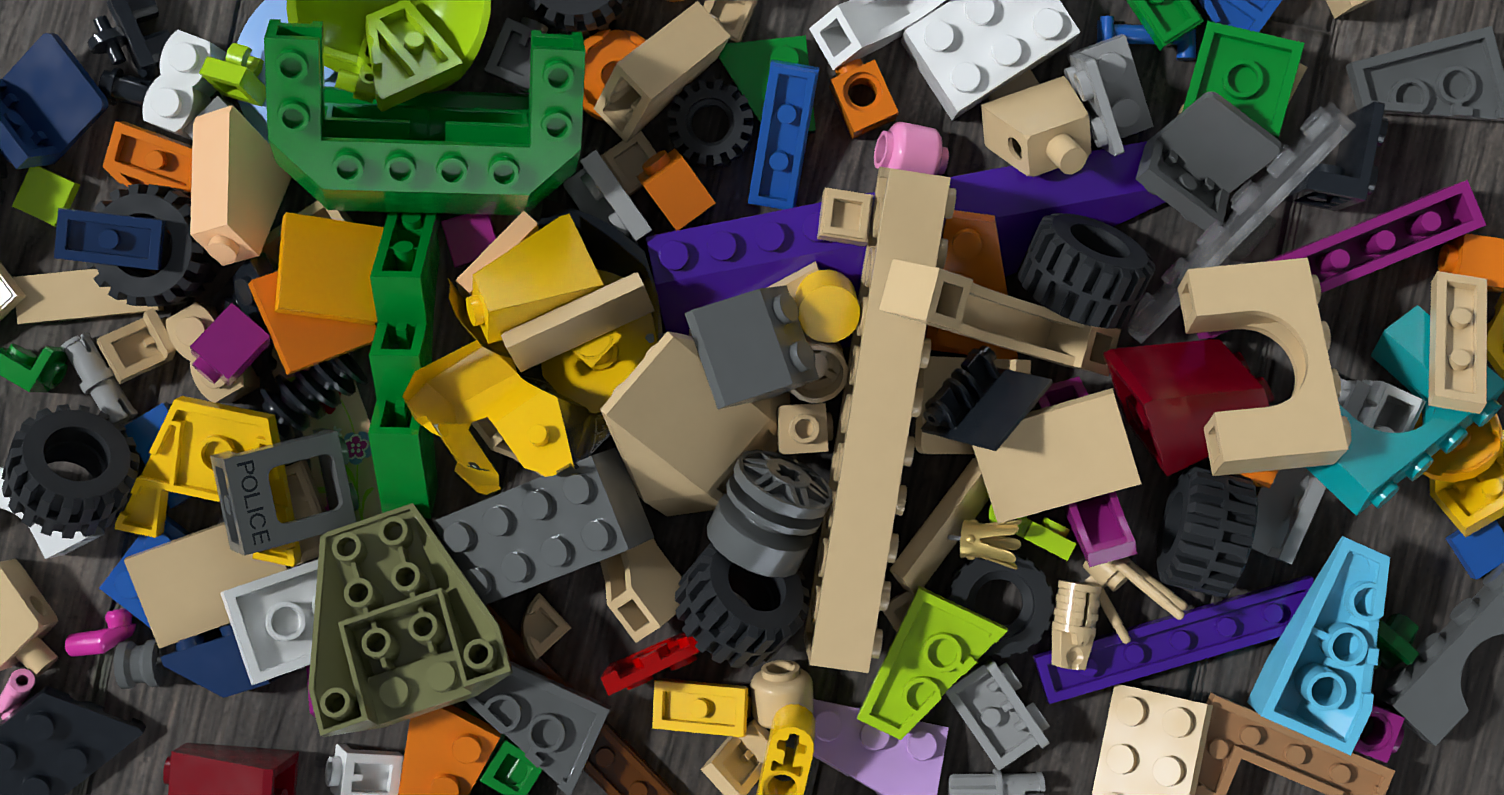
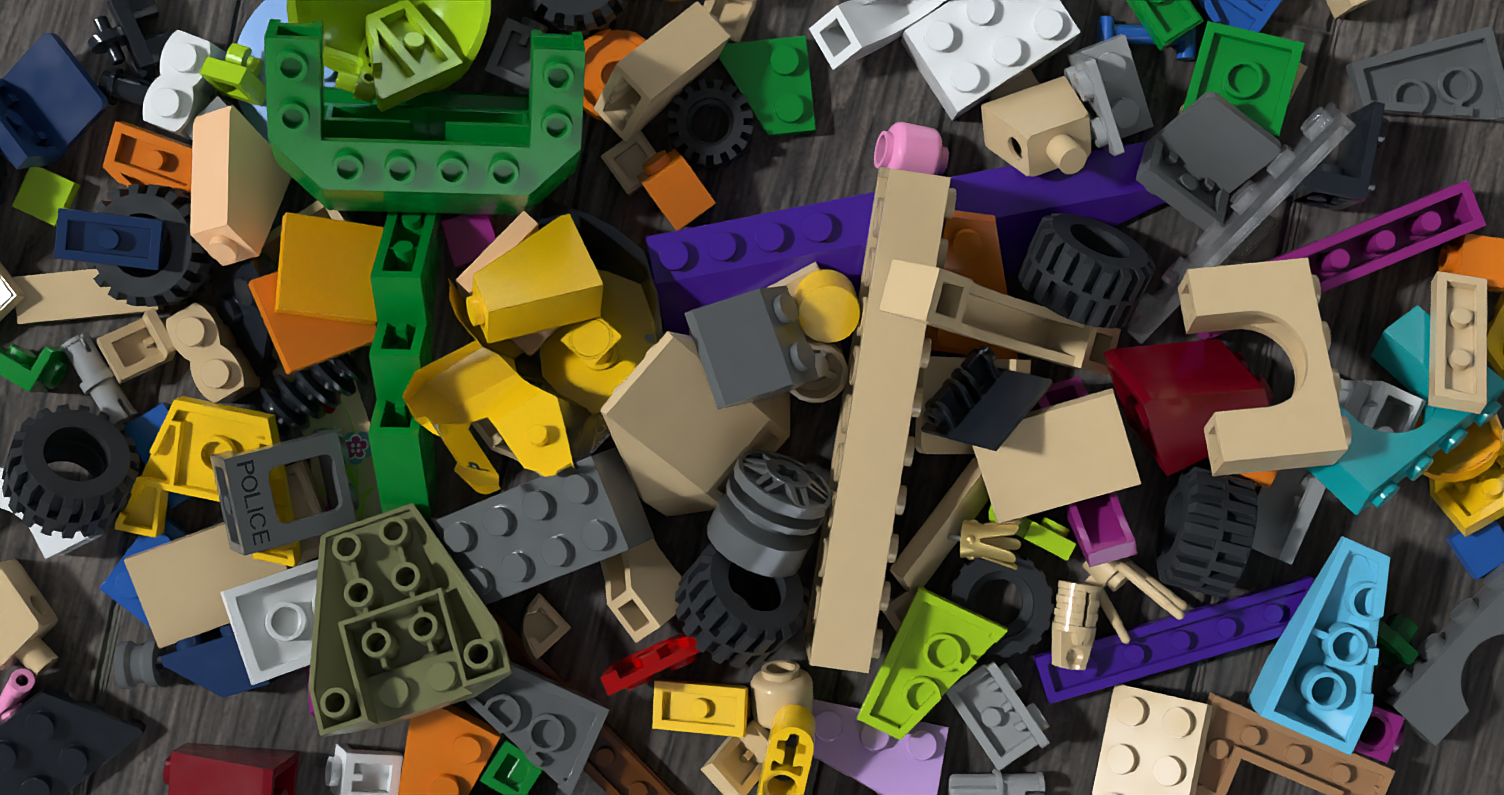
dark pink arm [65,608,136,657] -> none
magenta brick [190,303,270,387] -> none
tan tile [501,272,655,372] -> none
light grey bracket [563,150,655,259] -> none
blue tile [748,59,819,210] -> none
tan bracket [777,403,833,454] -> none
tan tile [817,188,874,246] -> none
orange brick [829,58,899,139] -> none

